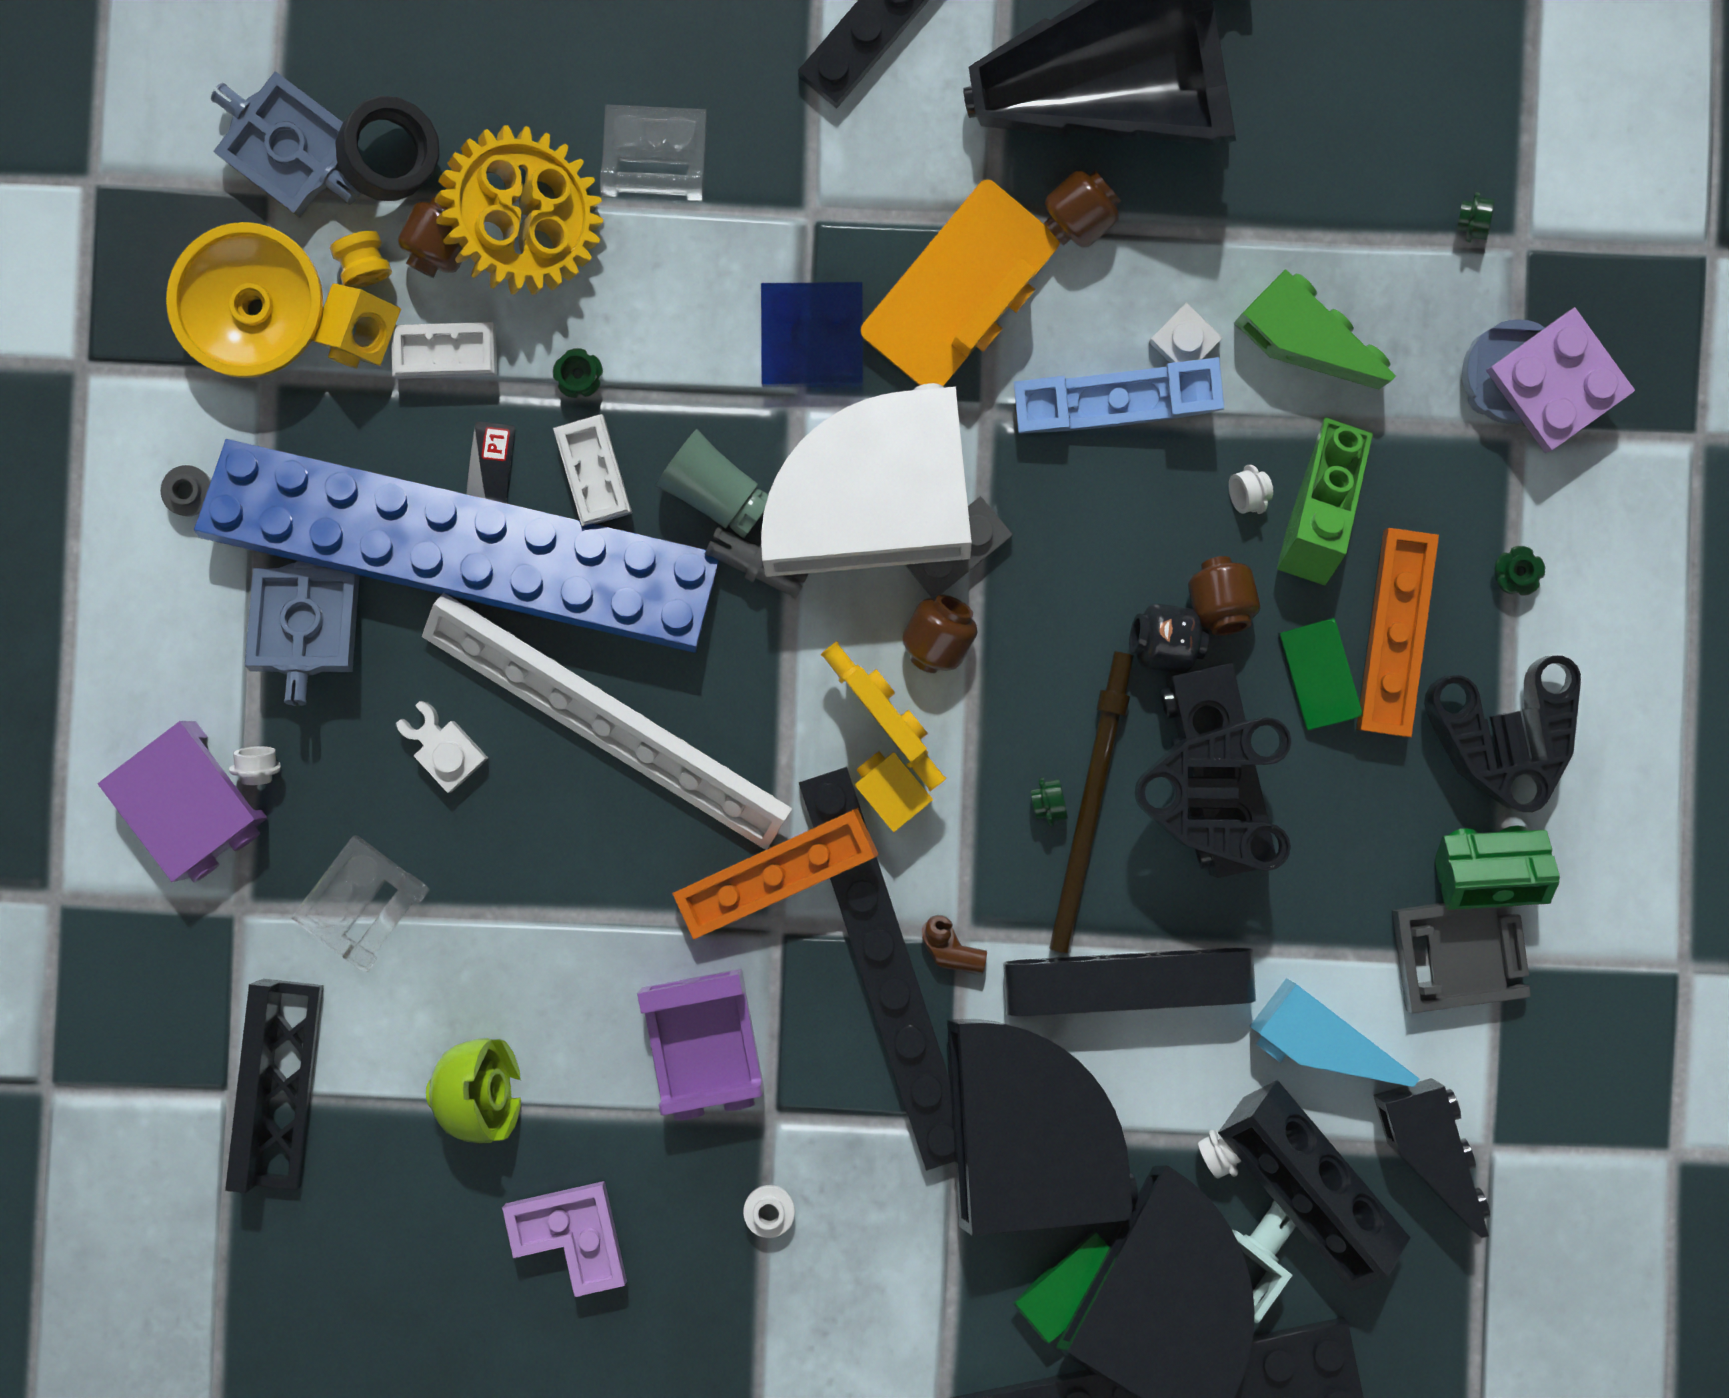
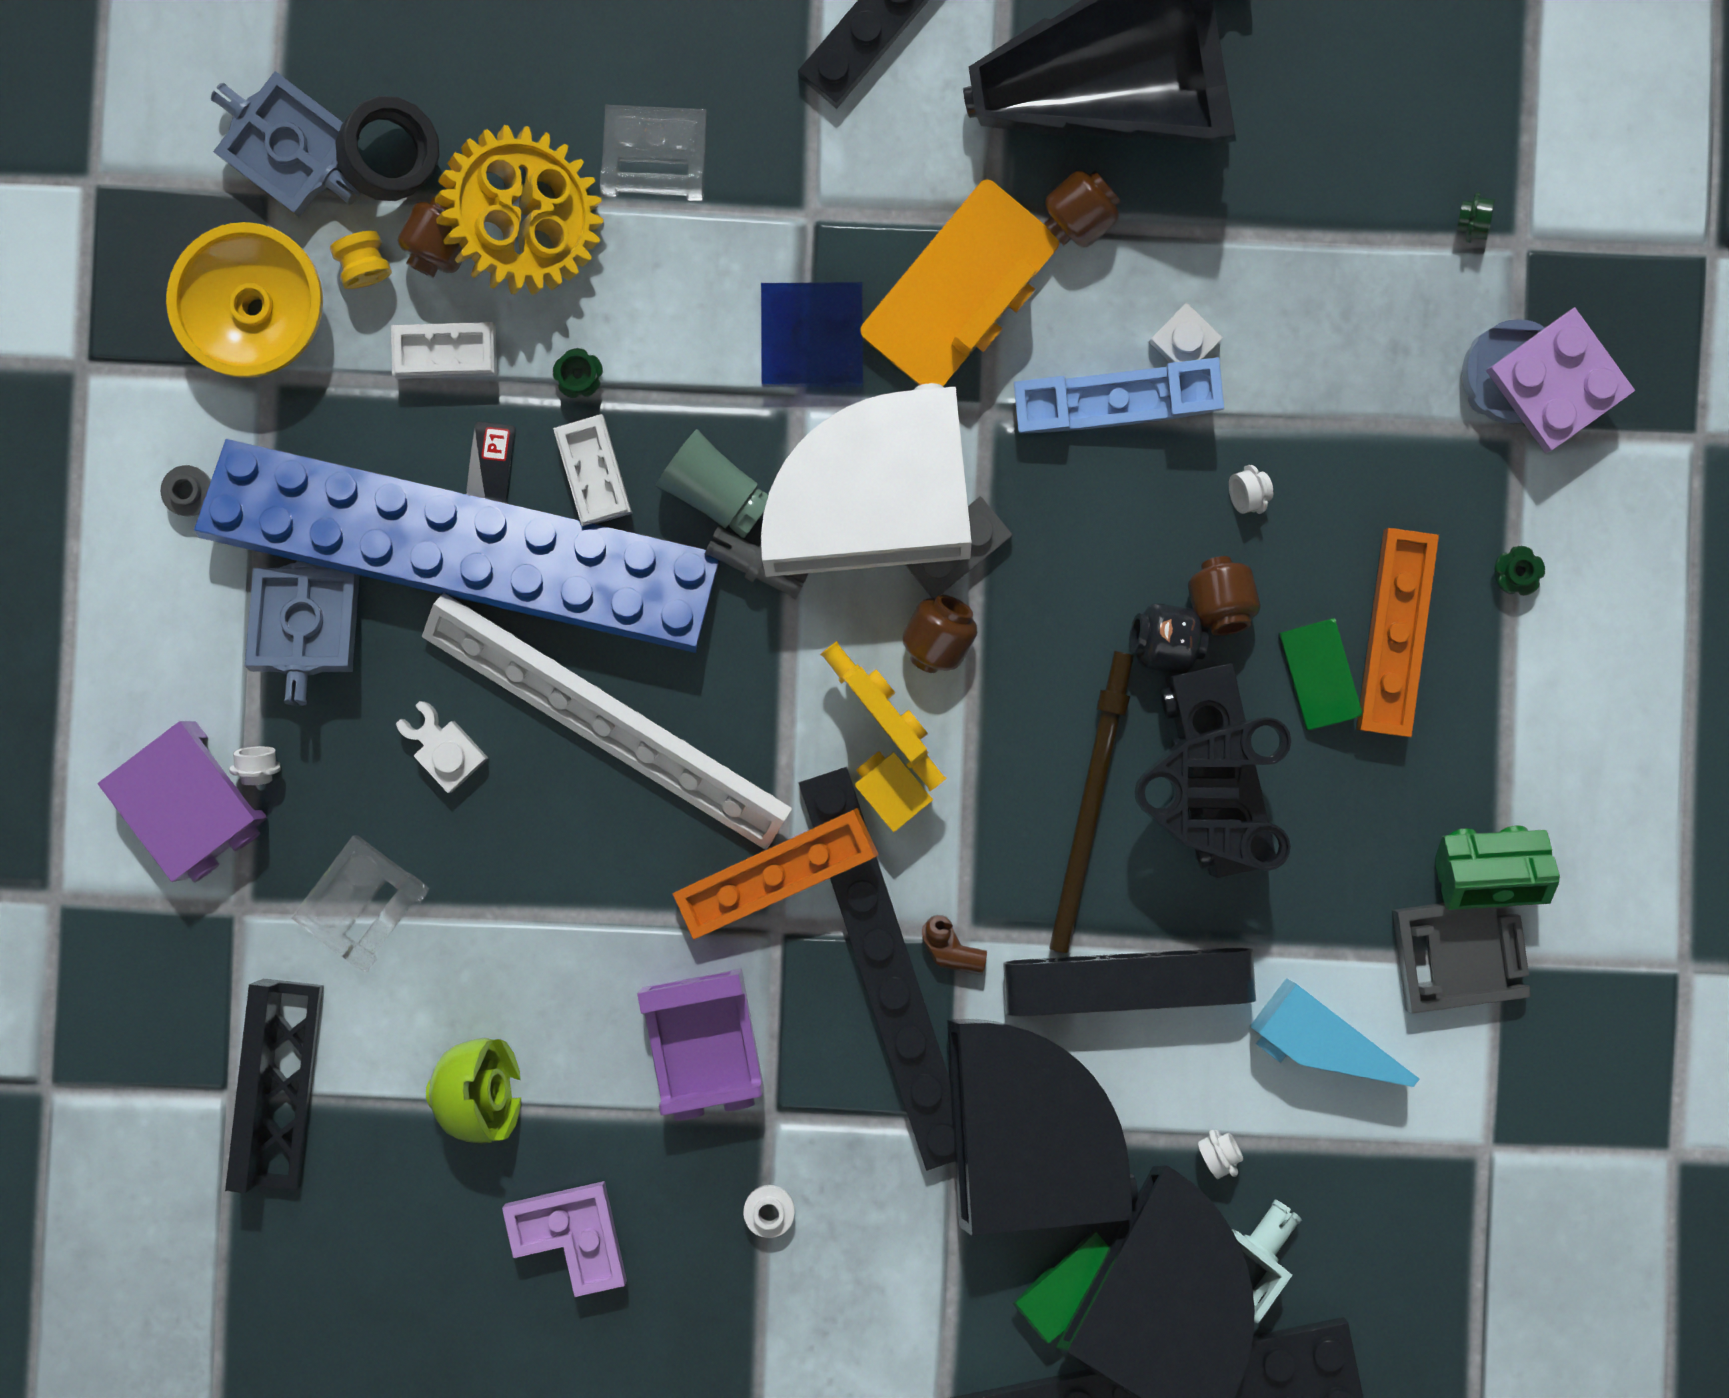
yellow brick [312,283,401,369] -> none
dark green plate [1031,777,1068,827] -> none
black brick [1218,1080,1410,1291] -> none
bright green slope [1234,269,1396,390] -> none
bright green slope [1277,417,1373,585] -> none
black slope [1373,1078,1490,1238] -> none
black connector [1424,656,1581,813] -> none

